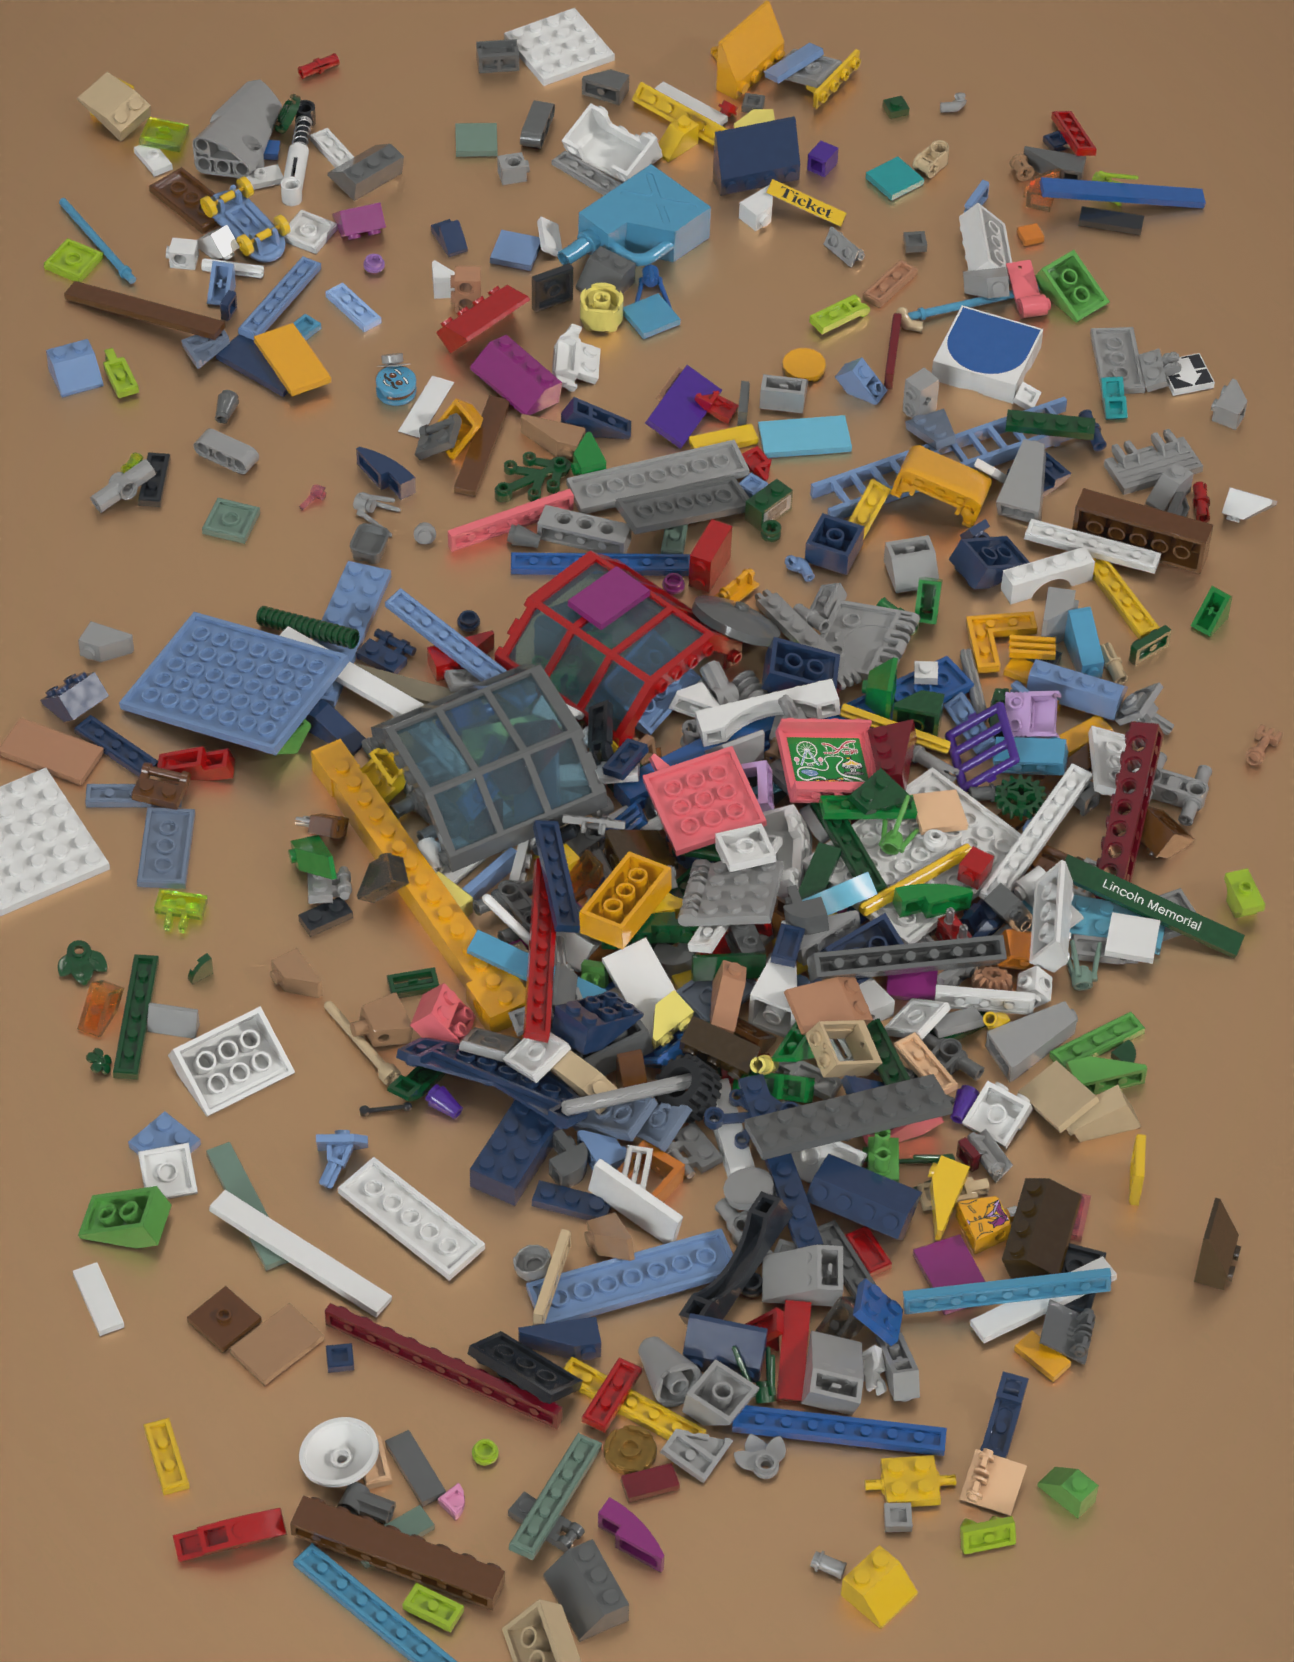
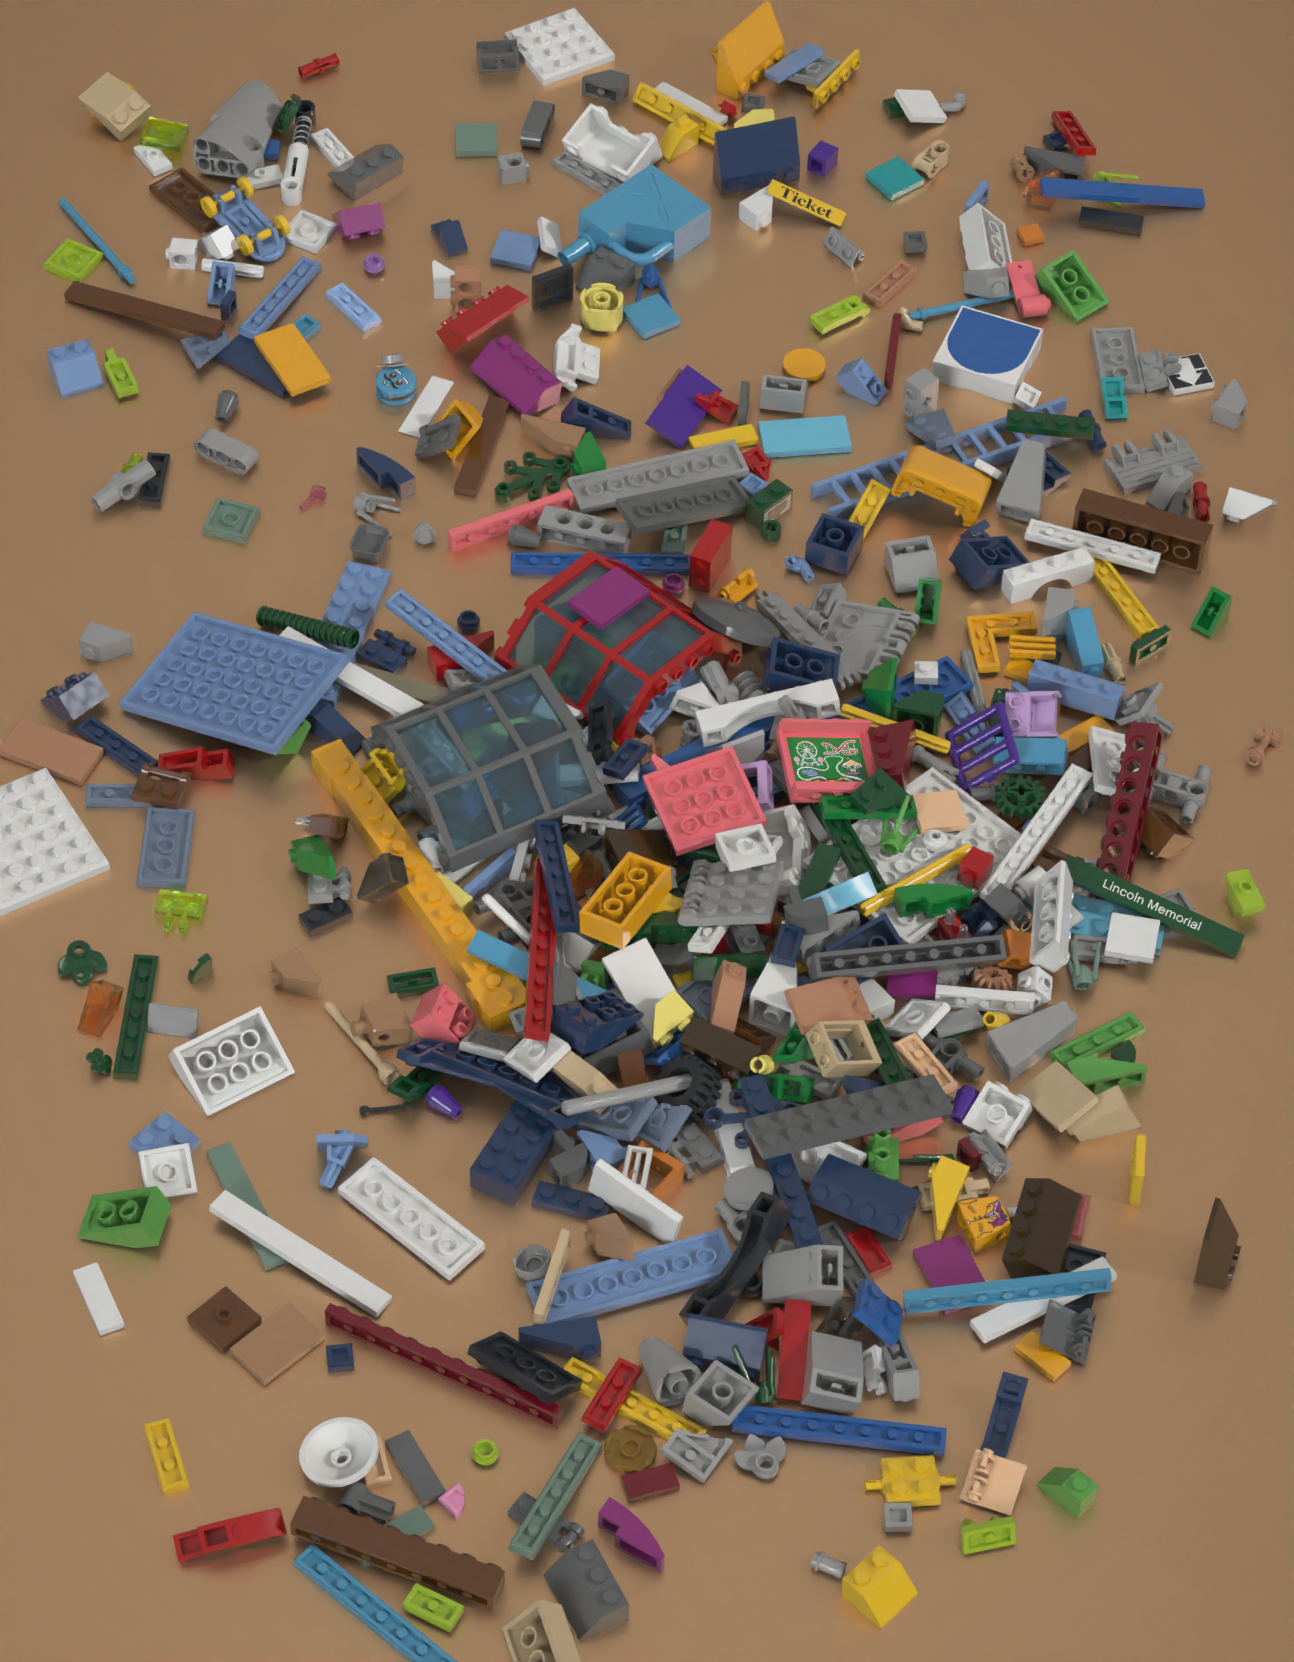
none -> white tile [894,89,947,123]

